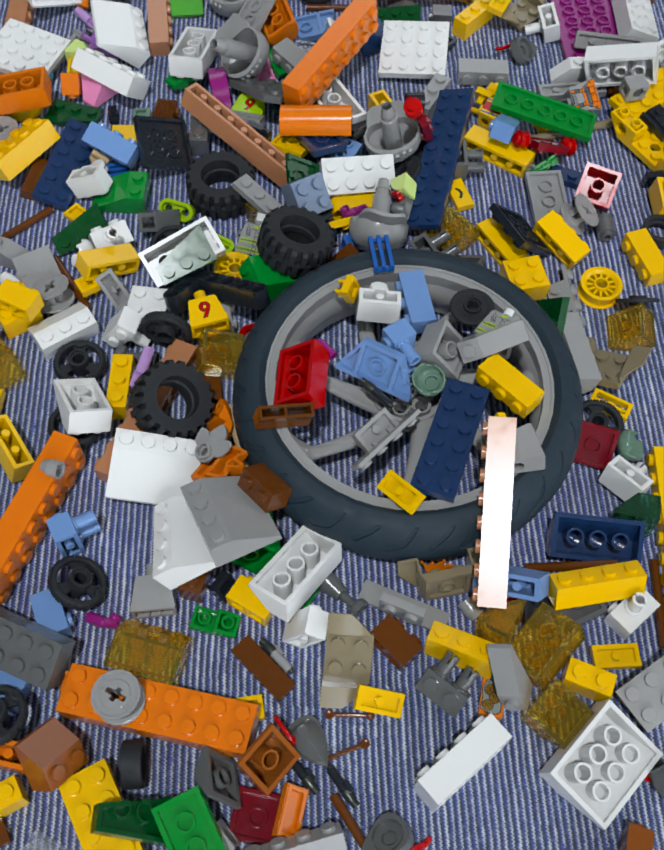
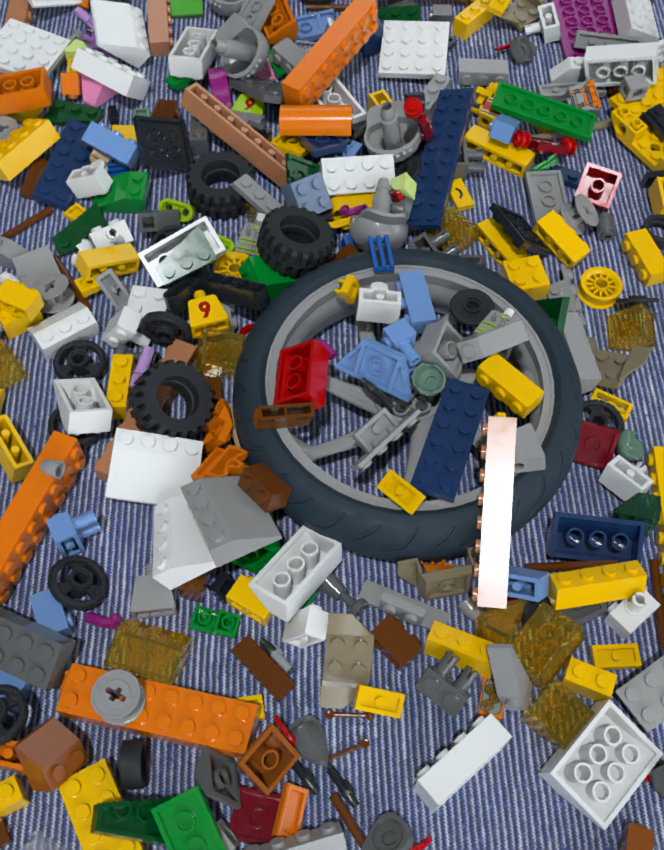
light grey plate [195,424,232,463] -> none

